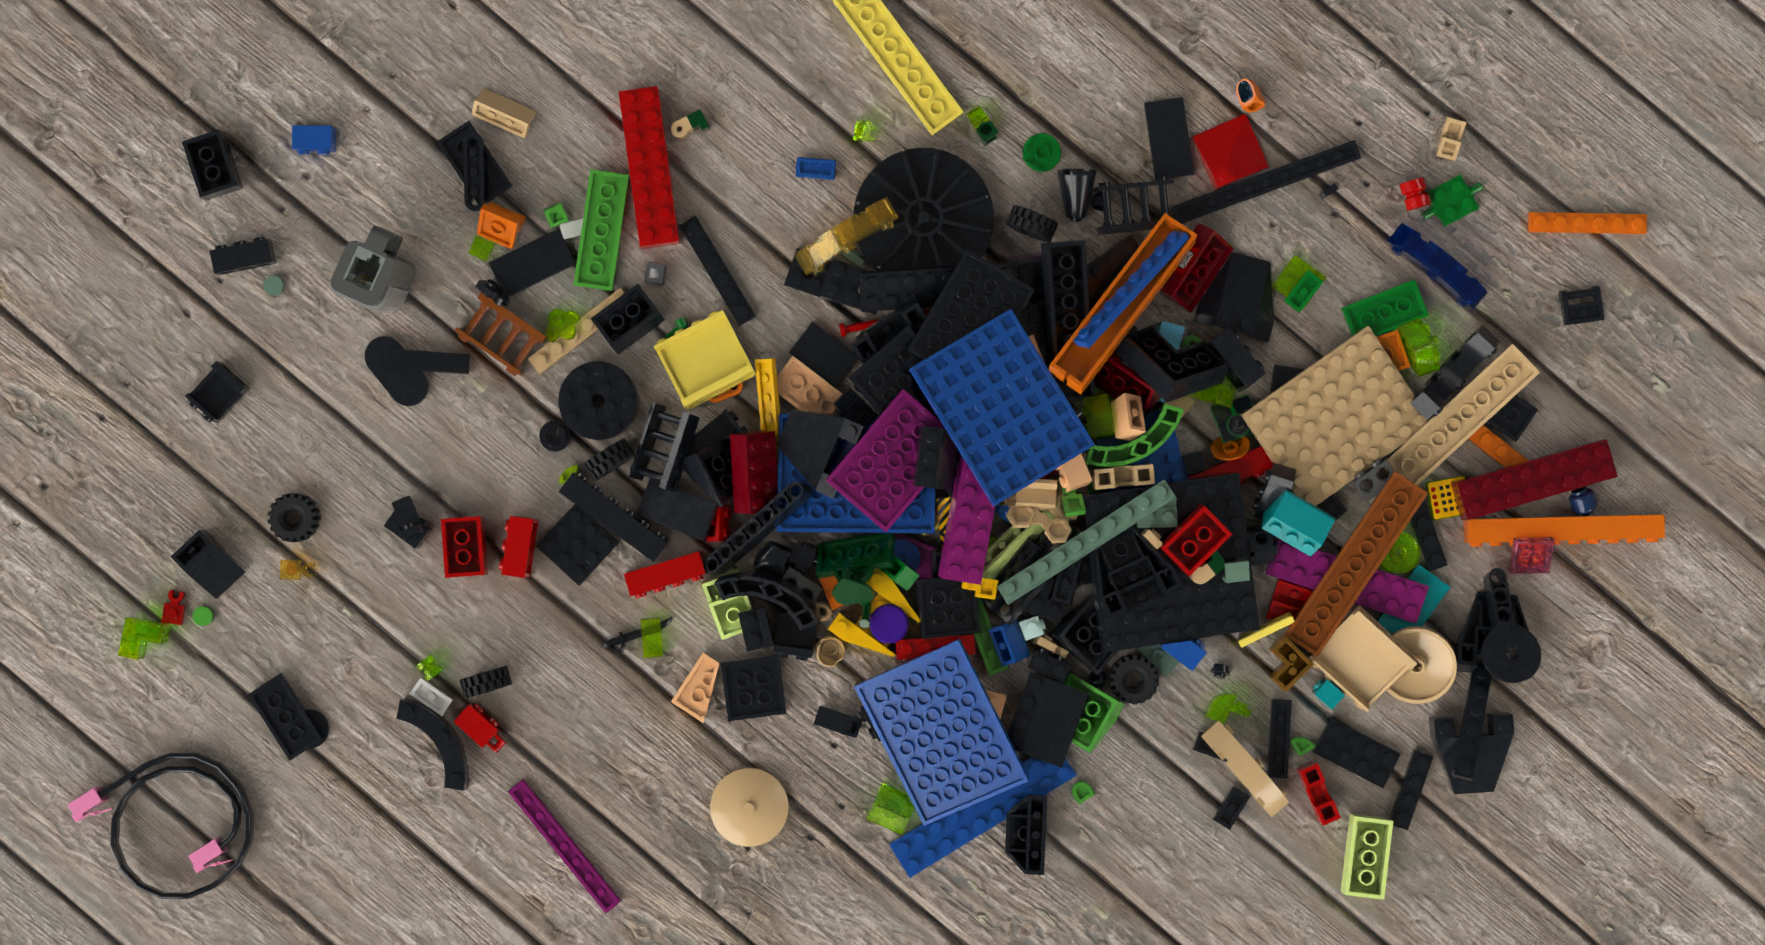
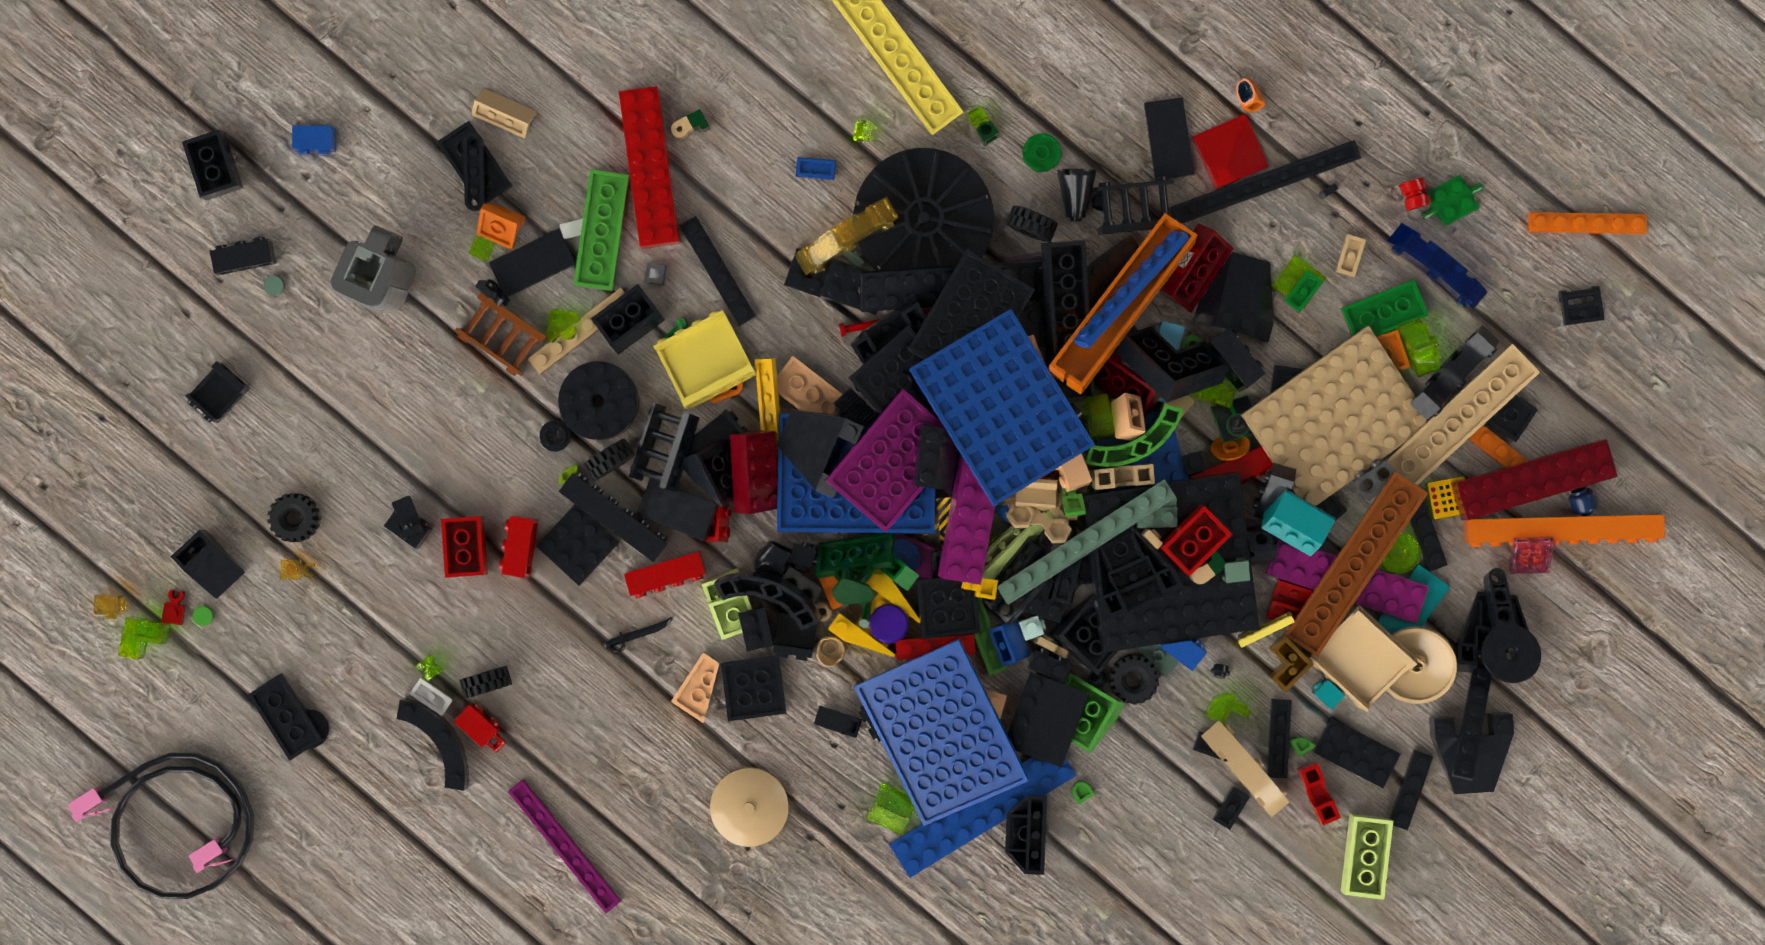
black tile [365,336,429,406] -> none
black tile [389,349,470,375] -> none
bright green tile [543,202,569,228] -> none
clear neon green tile [640,617,663,658] -> none
black beam [704,482,812,574] -> none
black tile [789,322,858,388] -> none
tan slope [1436,116,1467,161] -> none
none -> clear yellow brick [94,594,127,619]
none -> tan plate [1335,234,1366,278]

